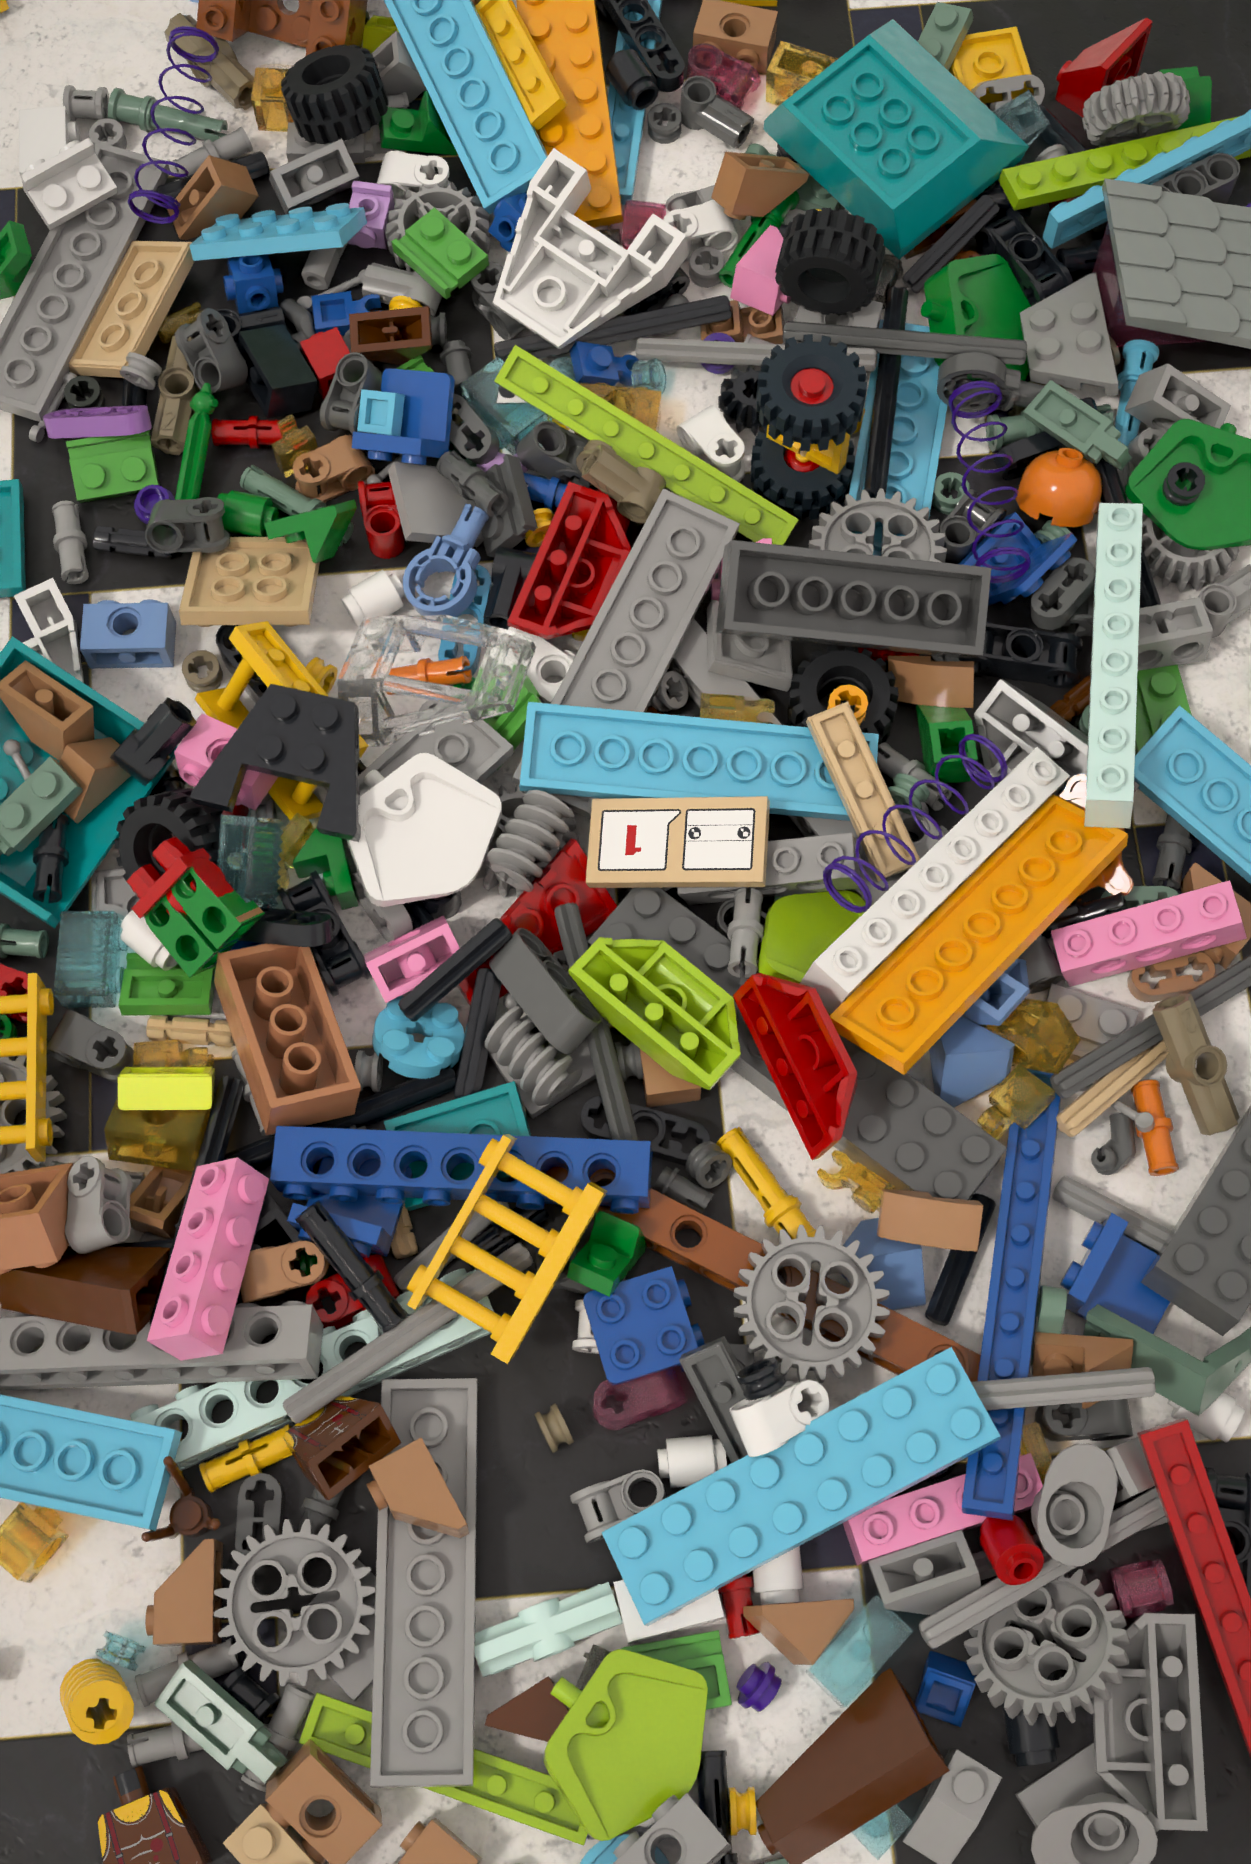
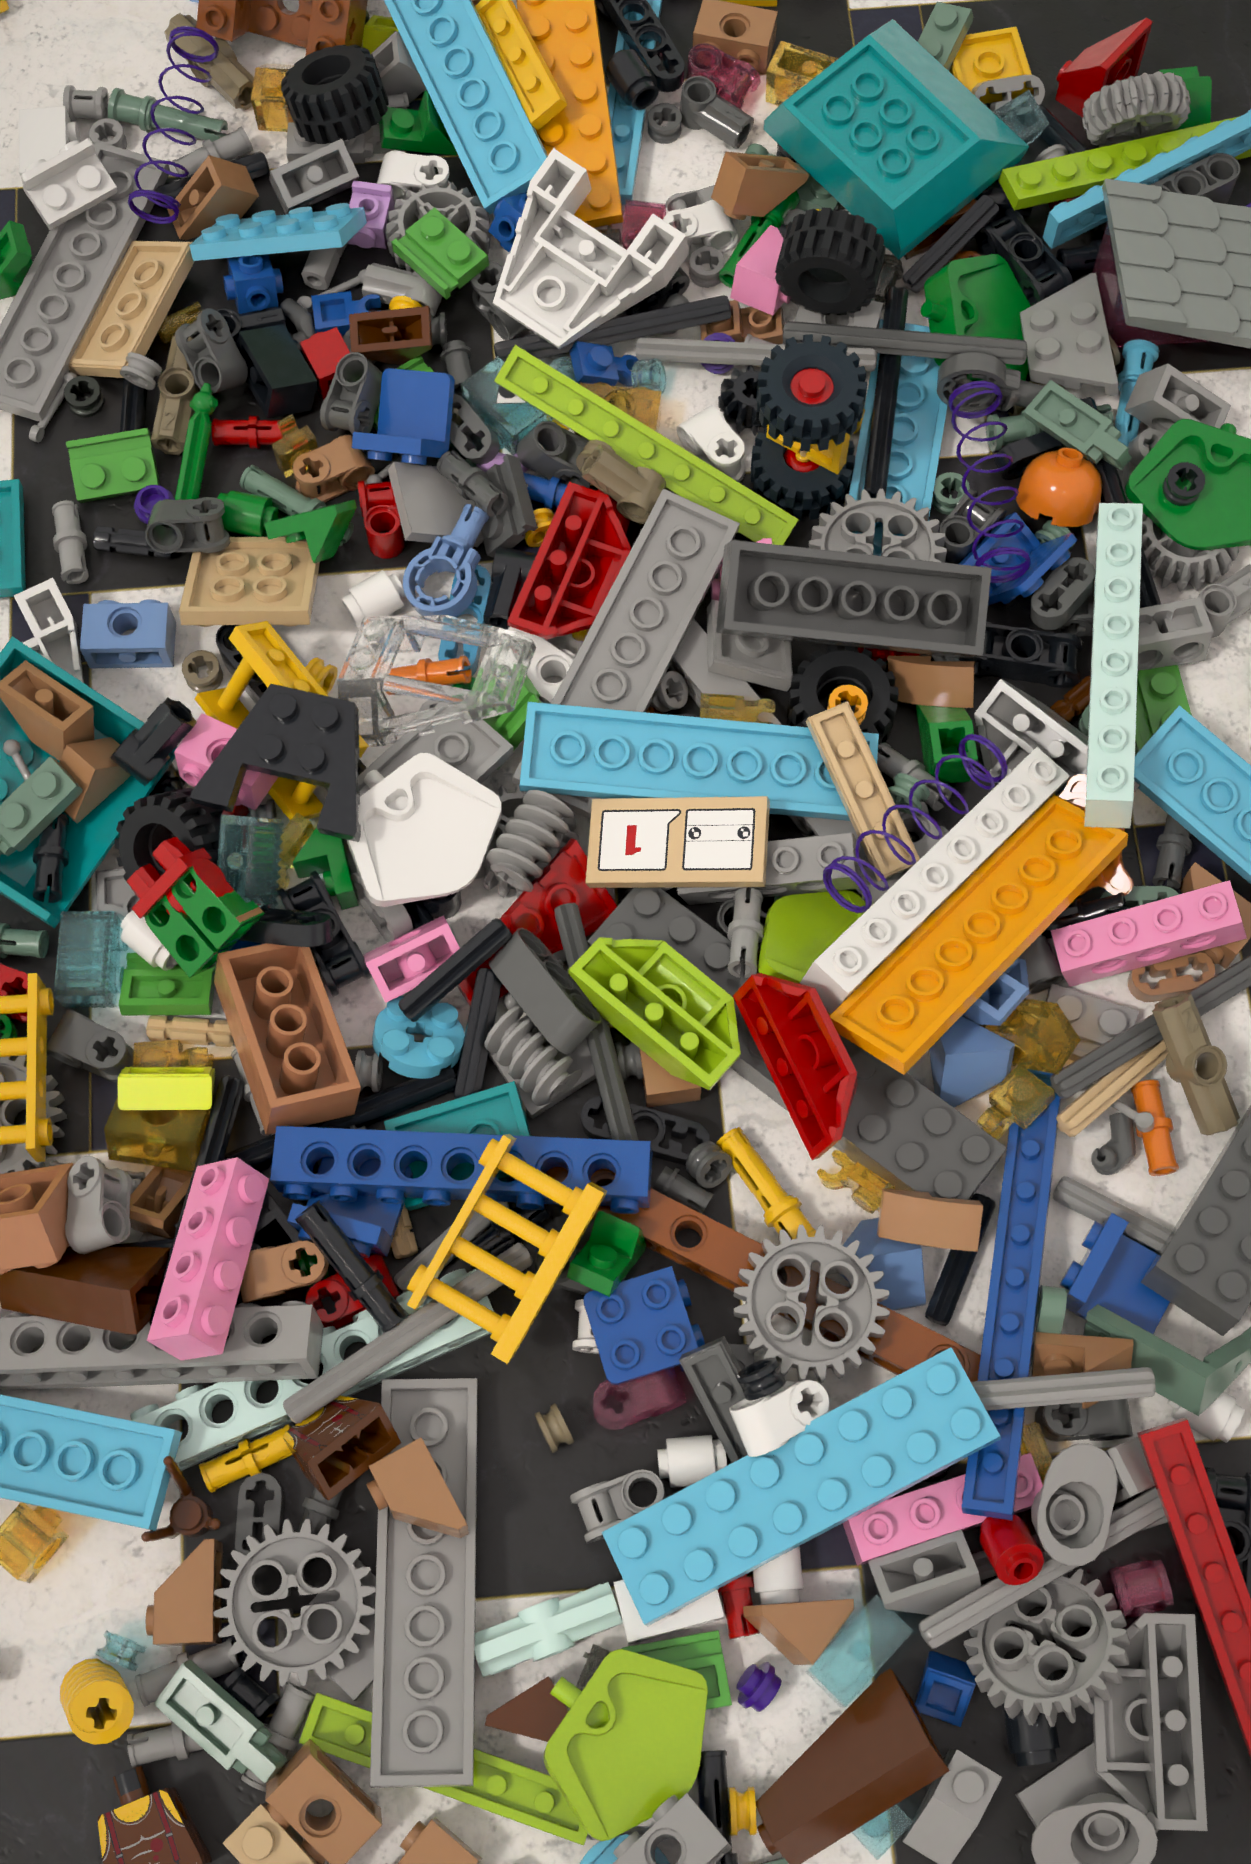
medium lavender beam [43,405,152,439] -> none
medium azure plate [357,389,405,436] -> none

